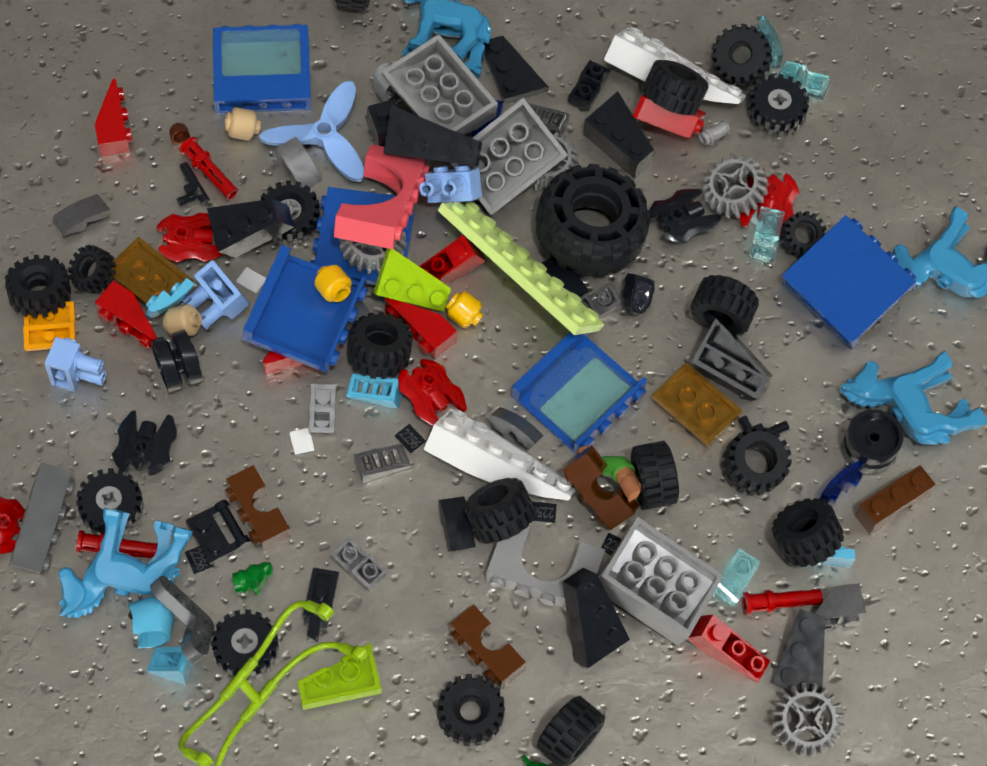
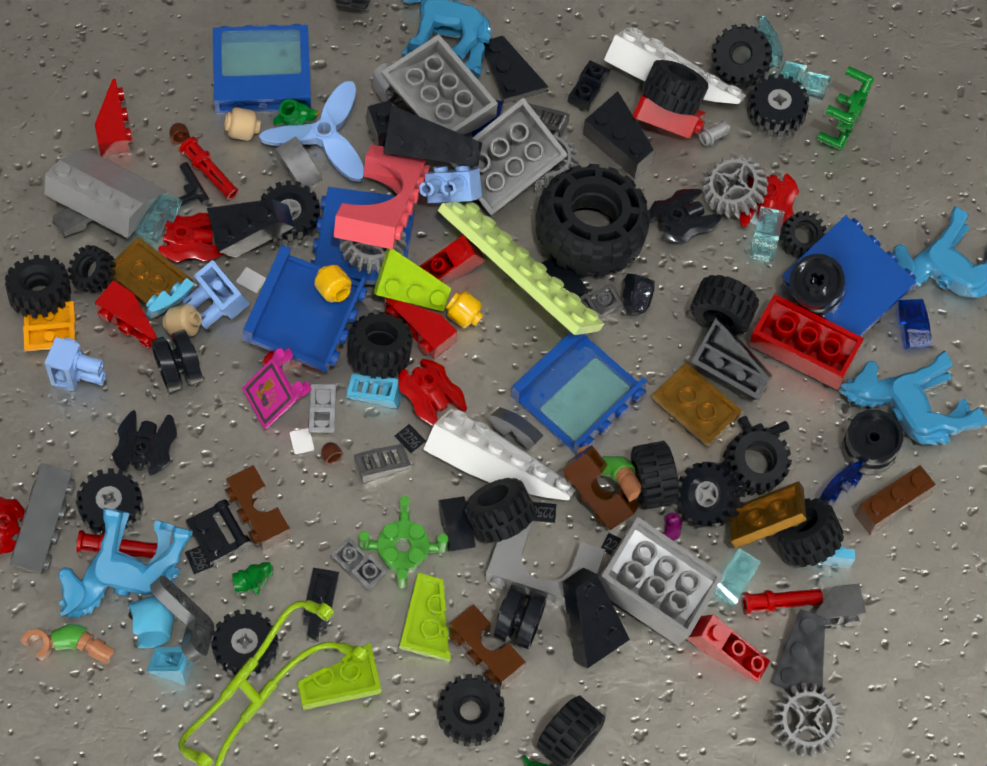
none -> nougat piece [21,624,115,665]
none -> light grey slope [44,149,168,238]
none -> clear light blue slope [134,193,183,243]
none -> dark pink flag [242,348,312,429]
none -> green animal [273,99,319,126]
none -> copper hinge [321,442,343,465]
none -> bright green plate [359,496,448,588]
none -> lime wing [398,572,451,662]
none -> black wheel [493,583,548,650]
none -> magenta arm [662,513,682,541]
none -> black wheel [677,462,745,527]
none -> pearl gold plate [730,481,807,549]
none -> red slope [749,294,864,390]
none -> black wheel [790,254,846,316]
none -> green plate [816,66,874,150]
none -> clear blue slope [898,299,933,349]

